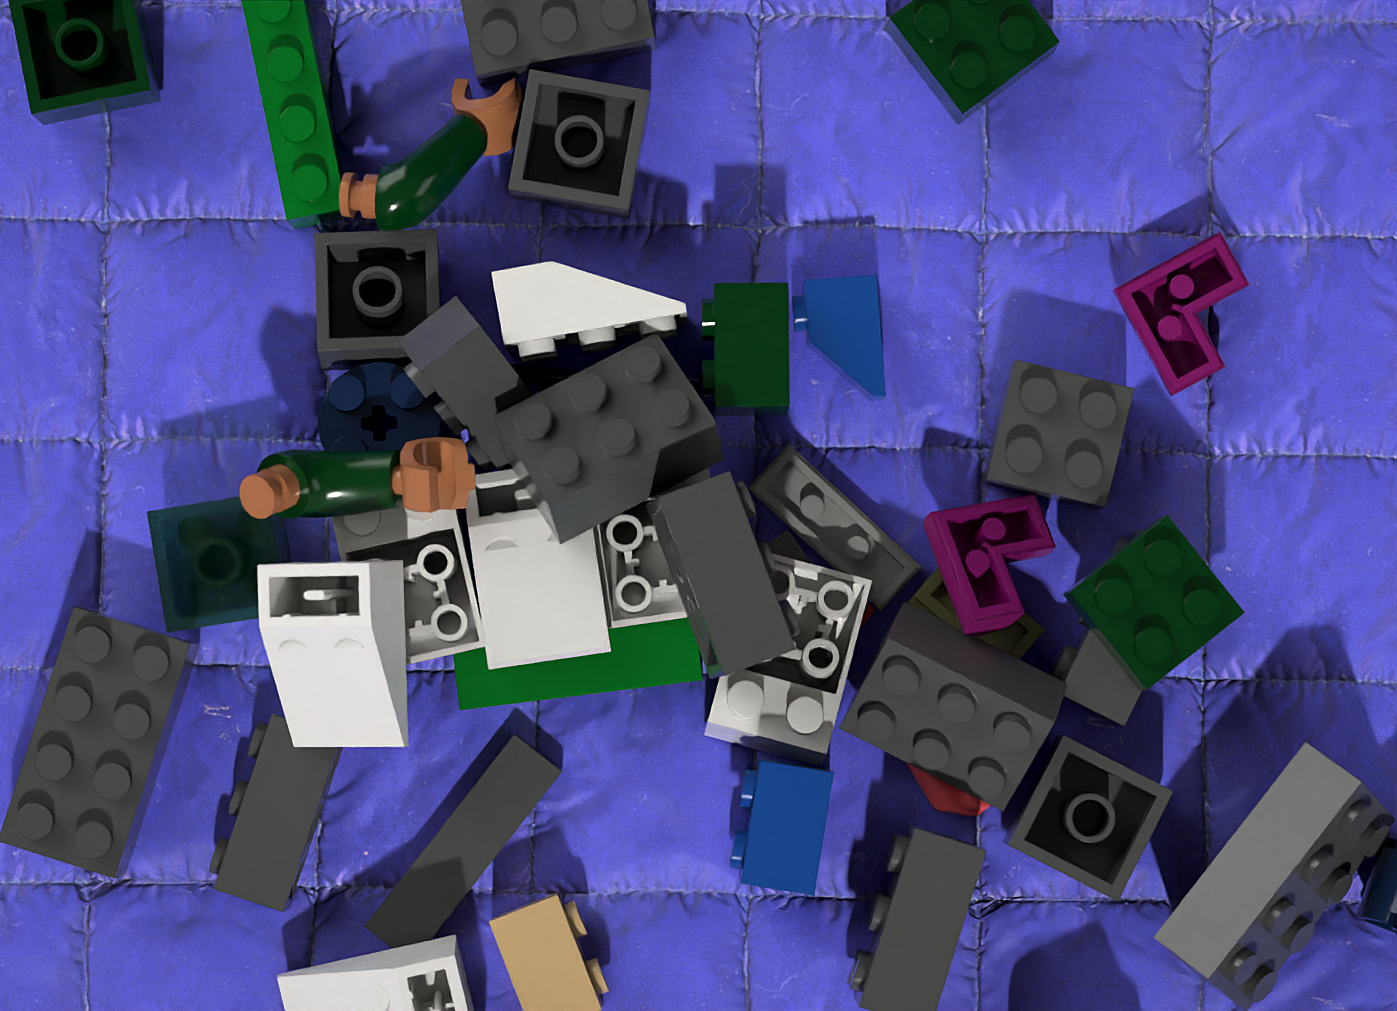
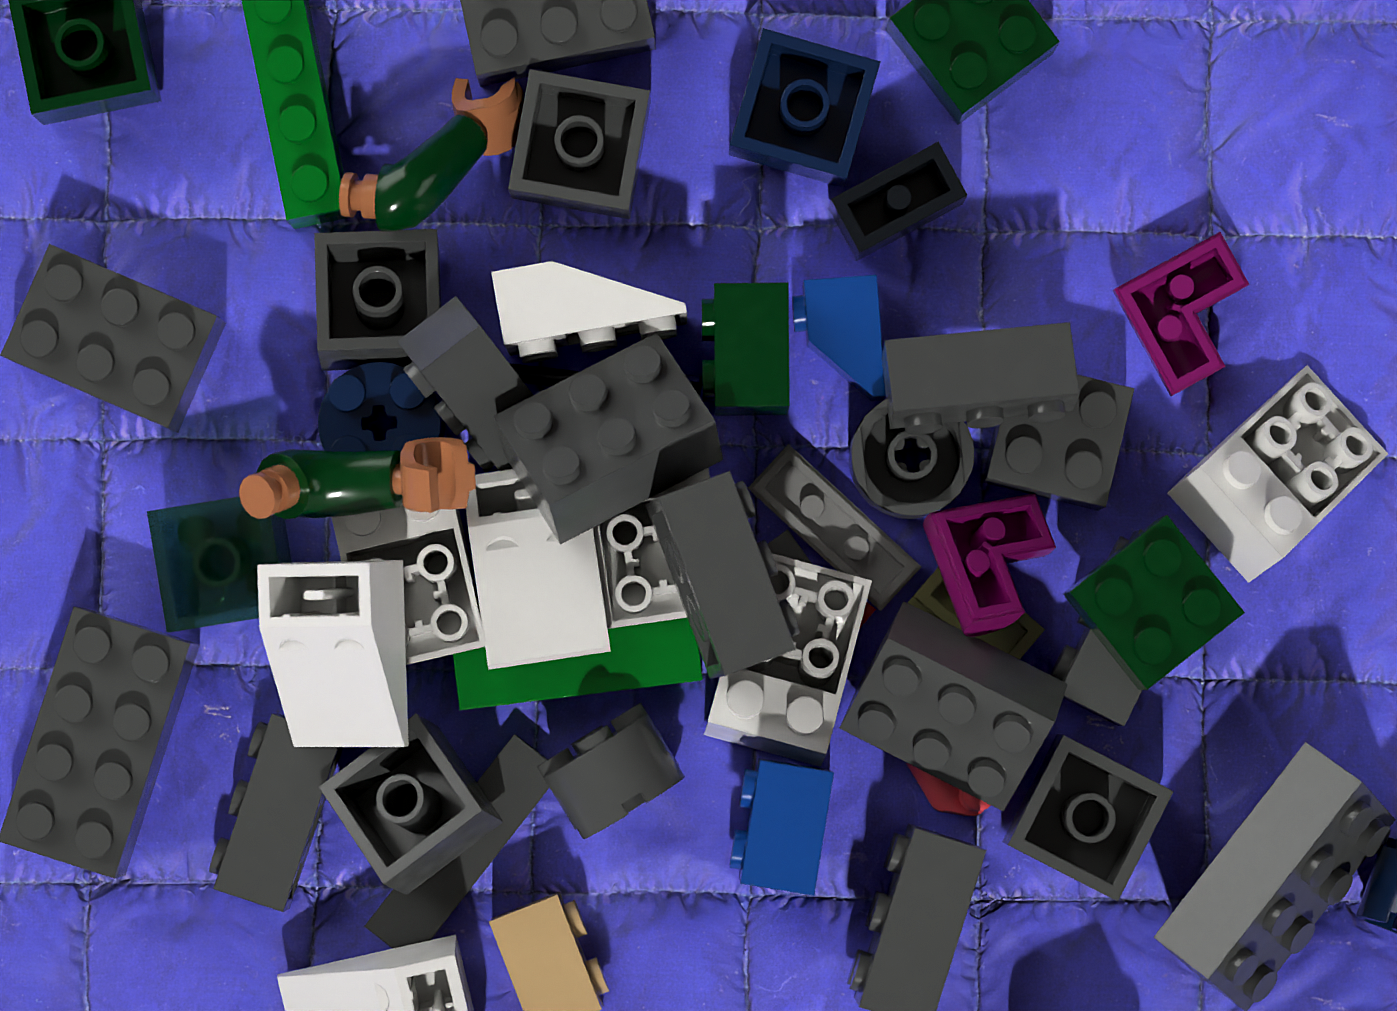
none -> dark grey brick [0,244,226,433]
none -> dark grey brick [319,713,503,895]
none -> dark grey brick [537,703,685,839]
none -> dark blue brick [729,28,880,188]
none -> black brick [828,142,967,261]
none -> dark grey brick [849,399,974,519]
none -> dark grey brick [881,322,1080,435]
none -> white slope [1167,365,1388,583]

